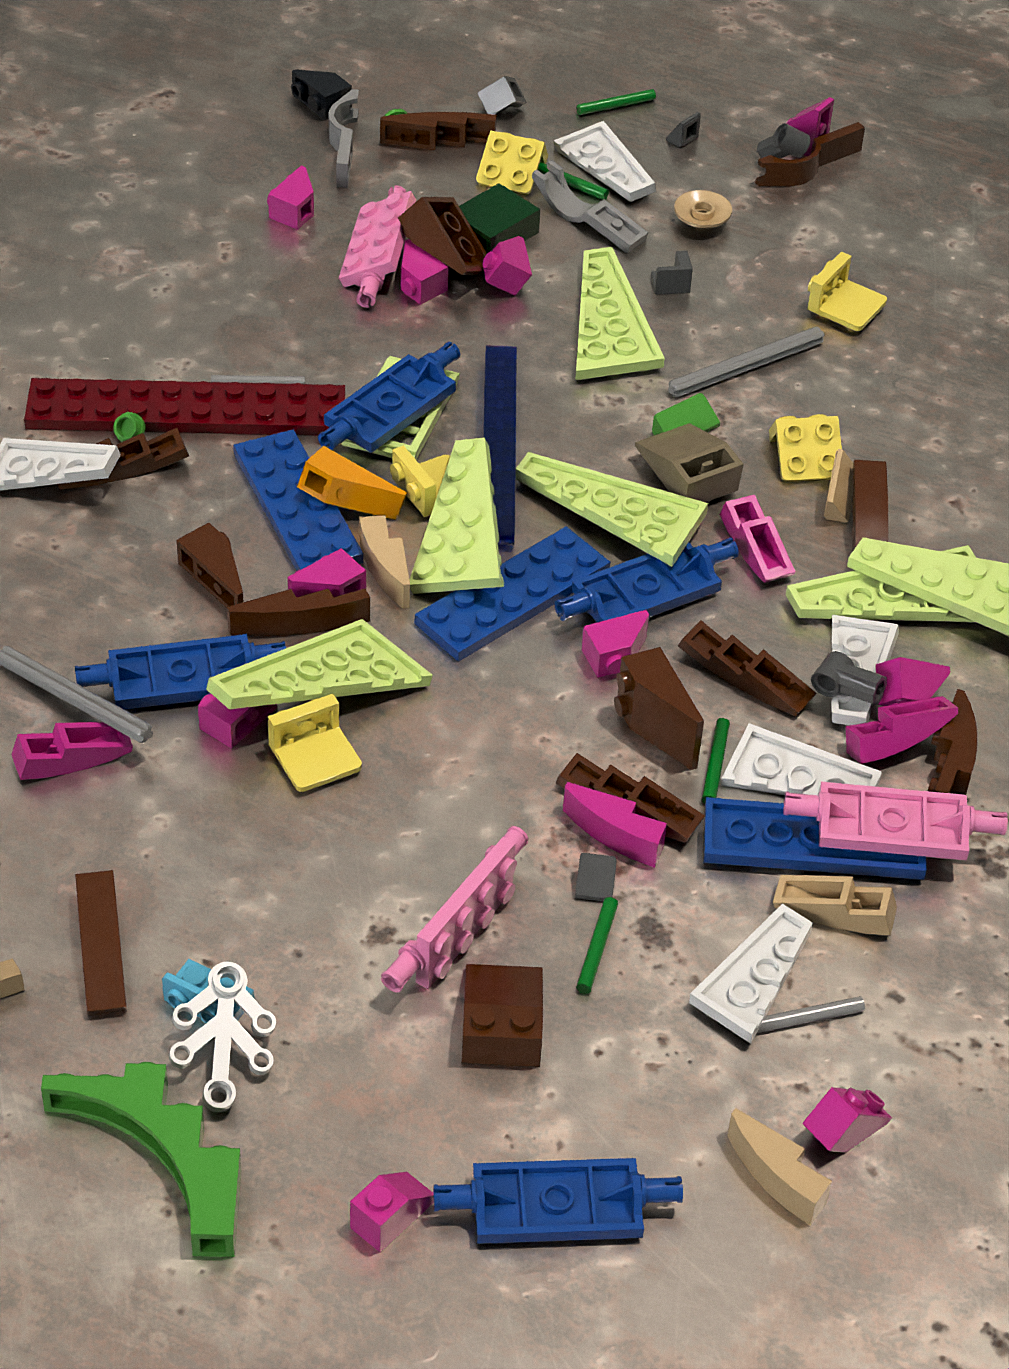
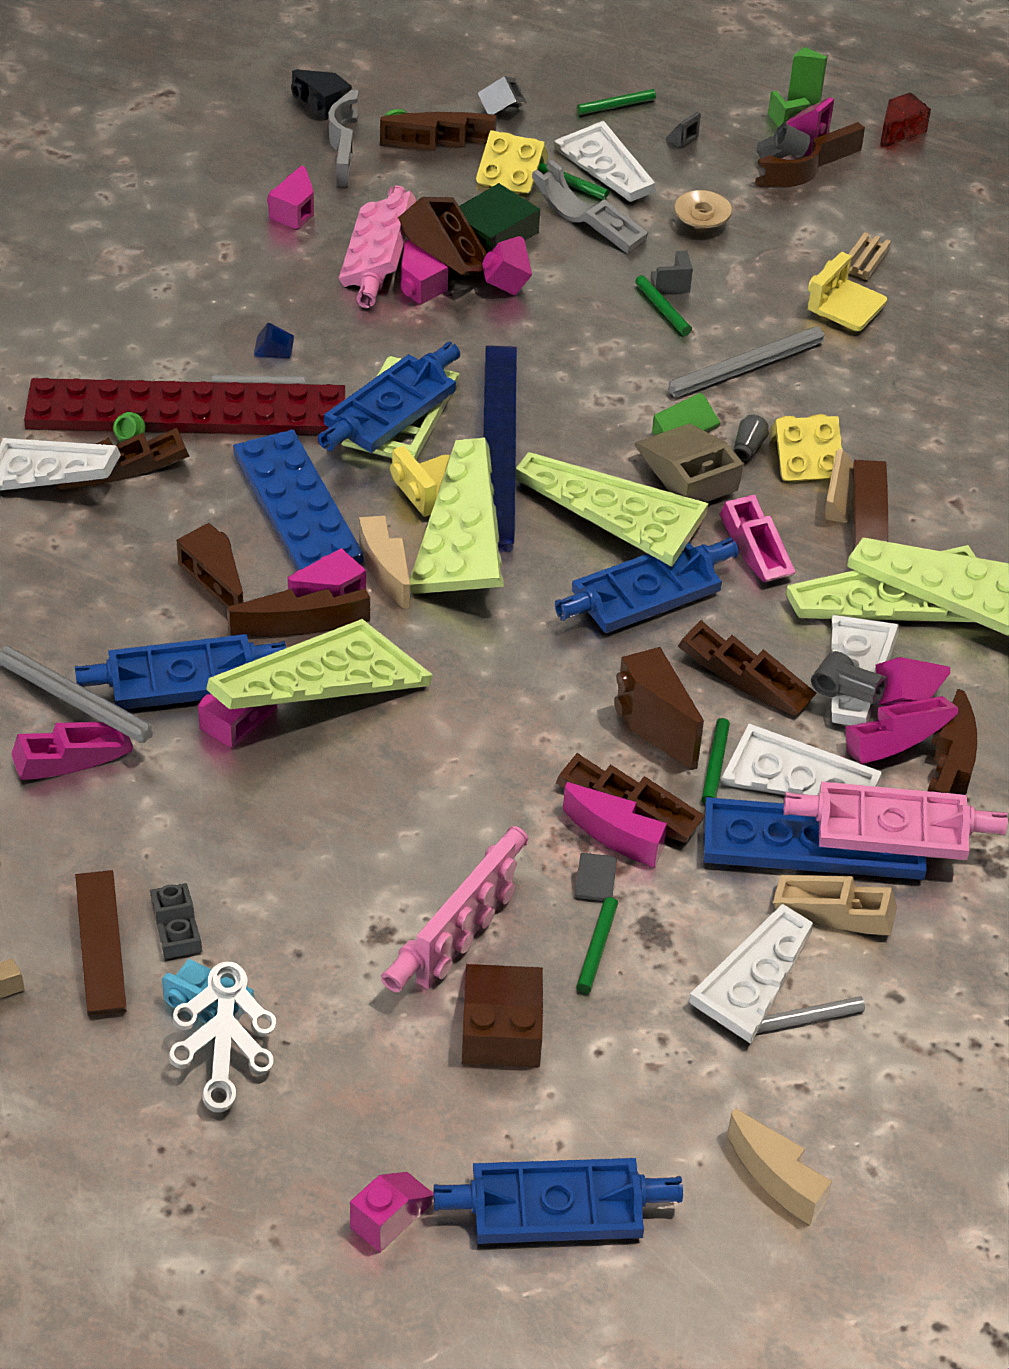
bright green arch [41,1062,242,1257] -> none
light yellow bracket [268,694,362,792] -> none
light orange slope [297,446,407,520] -> none
blue plate [414,526,611,662] -> none
yellowish green wing [575,247,665,380] -> none
dark pink slope [581,610,649,678] -> none
dark pink slope [802,1087,892,1152] -> none
none -> dark grey slope [150,883,202,959]
none -> clear blue slope [254,322,294,358]
none -> green bar [635,275,692,336]
none -> dark grey cone [733,415,769,462]
none -> bright green panel [768,91,810,127]
none -> bright green slope [787,47,828,105]
none -> tan tile [849,232,891,280]
none -> clear red slope [880,92,931,148]

